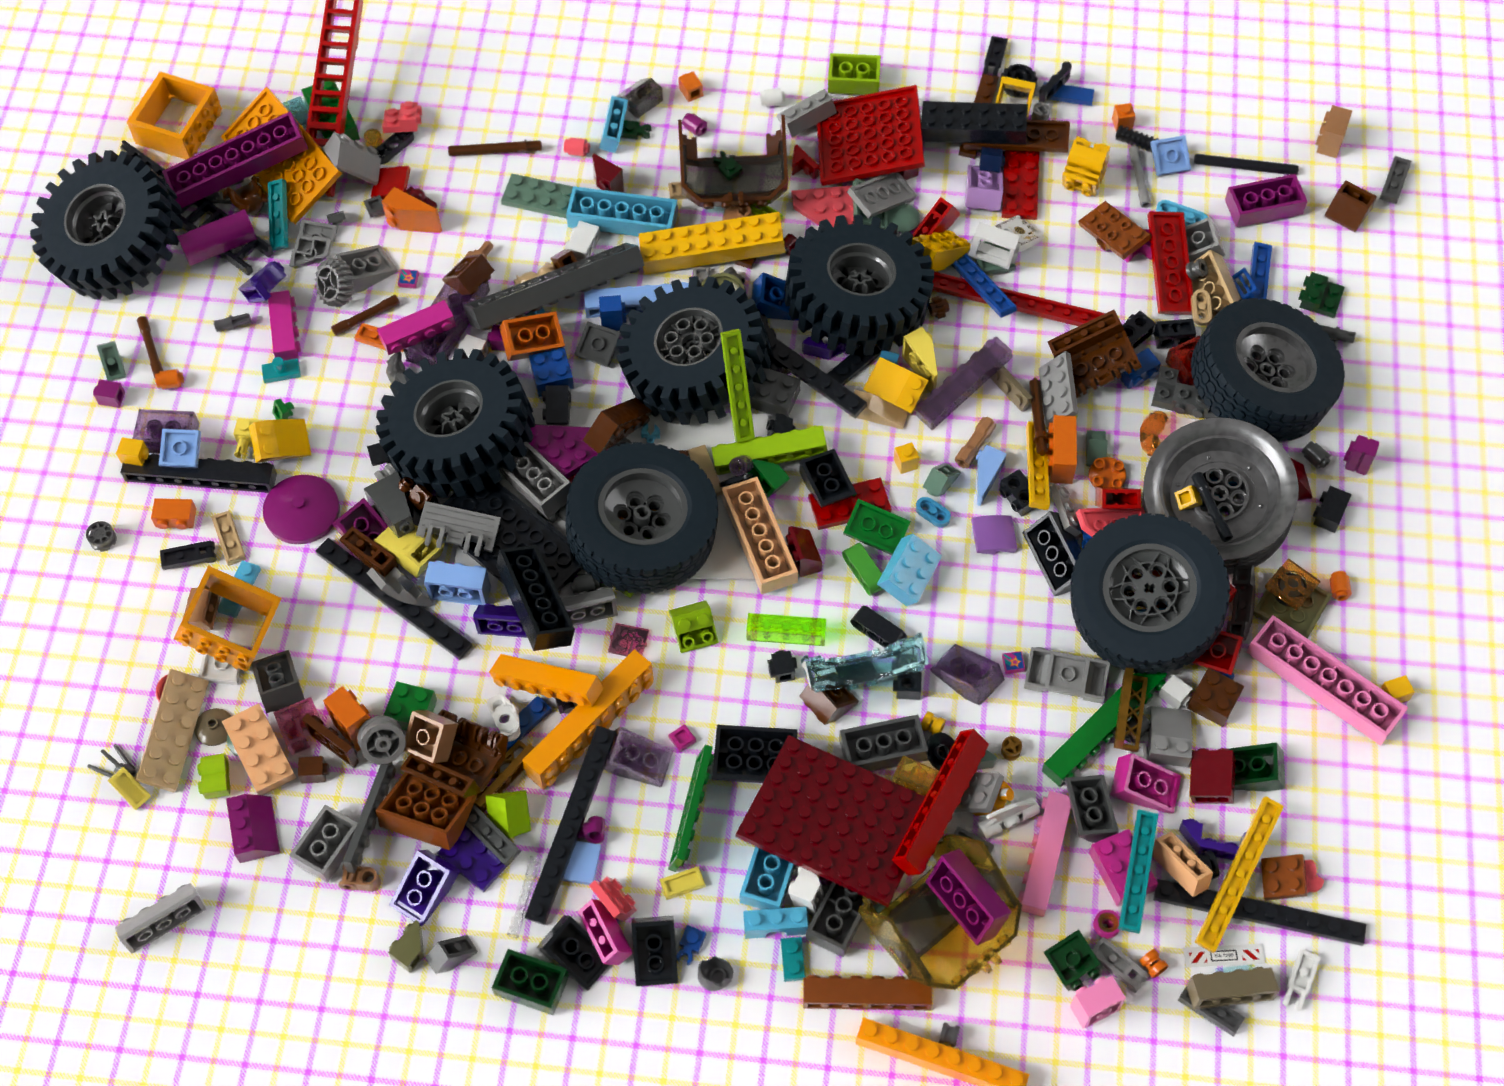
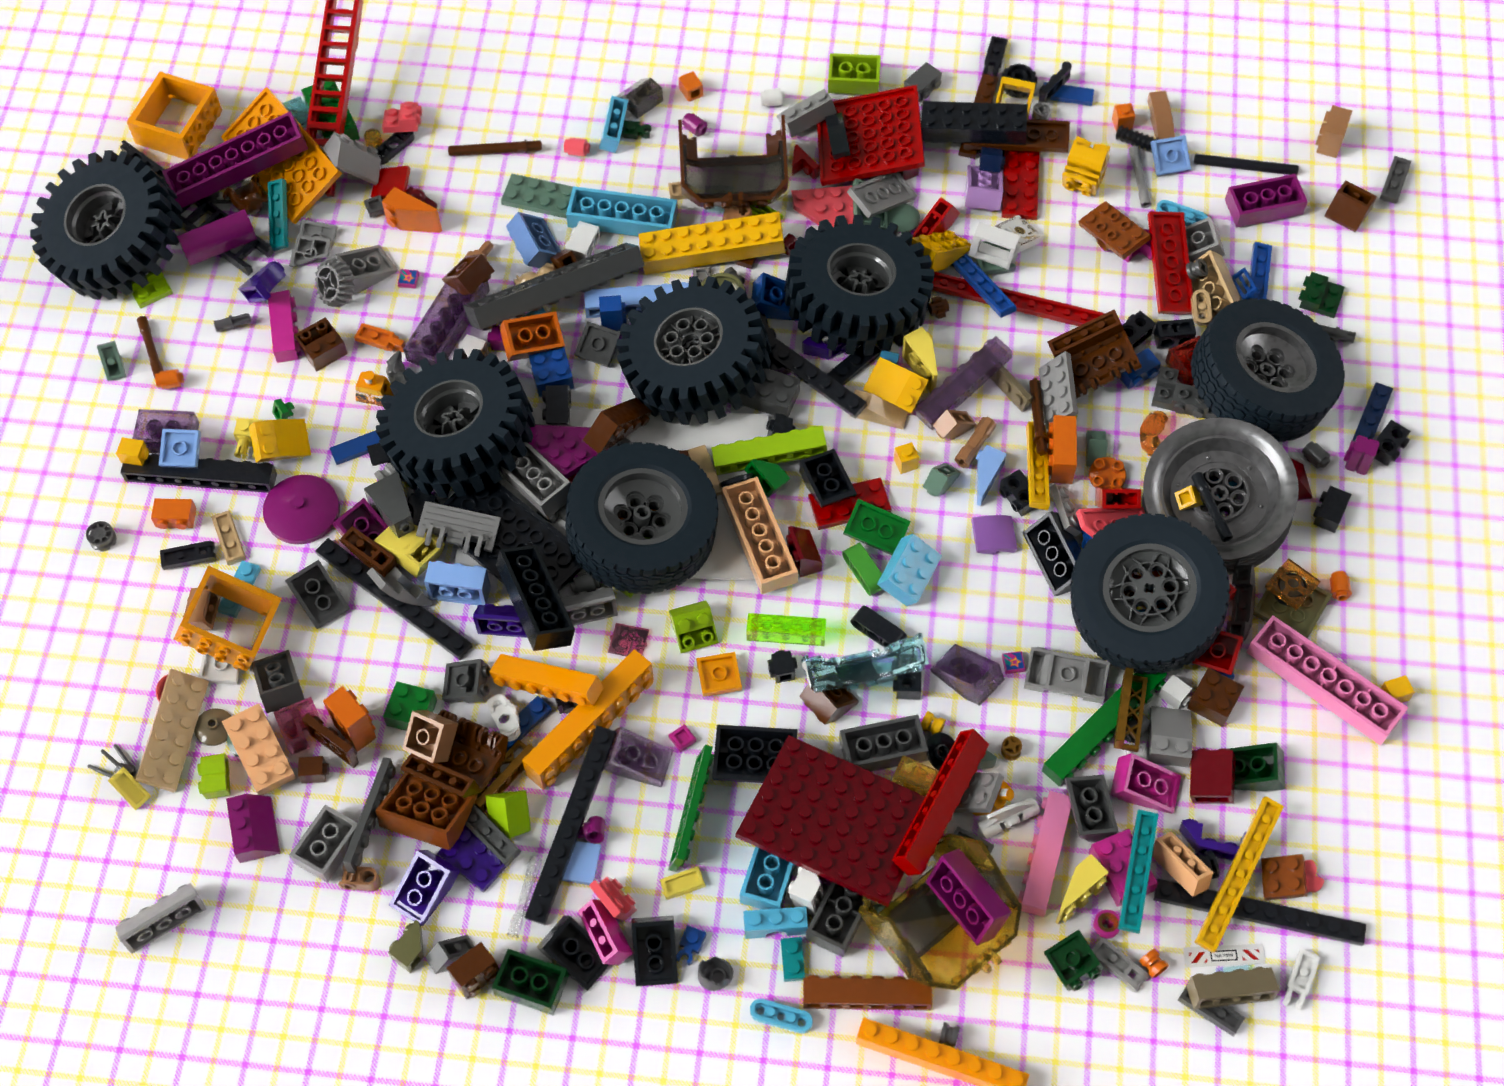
magenta brick [93,379,125,408] -> none
teal tile [261,357,301,384] -> none
flat silver plate [326,211,346,225] -> none
reddish brown piece [331,295,400,336] -> none
light grey wheel [357,716,406,765] -> none
dark pink brick [377,300,456,355] -> none
reddish brown plate [398,477,433,511] -> none
dark red slope [592,154,624,193] -> none
medium azure bar [641,424,660,443] -> none
dark green plate [713,151,743,181] -> none
lime plate [720,329,755,443] -> none
wheel [729,455,753,476] -> none
dark azure plate [916,497,951,528] -> none
bright pink brick [1070,976,1126,1029] -> none
none -> lime bracket [132,272,173,309]
none -> dark grey slope [285,559,350,629]
none -> reddish brown slope [294,317,348,372]
none -> blue tile [330,430,380,465]
none -> light orange torso [355,371,394,407]
none -> dark grey plate [442,659,491,703]
none -> reddish brown brick [446,942,499,1000]
none -> medium blue slope [506,212,561,268]
none -> light orange plate [696,652,742,697]
none -> medium azure plate [750,999,813,1034]
none -> black slope [825,112,851,160]
none -> dark grey brick [904,62,942,103]
none -> medium nougat slope [933,410,977,439]
none -> light yellow slope [1056,854,1109,924]
none -> medium nougat slope [1147,90,1175,140]
none -> dark blue plate [1352,382,1394,441]
none -> black brick [1374,419,1411,466]

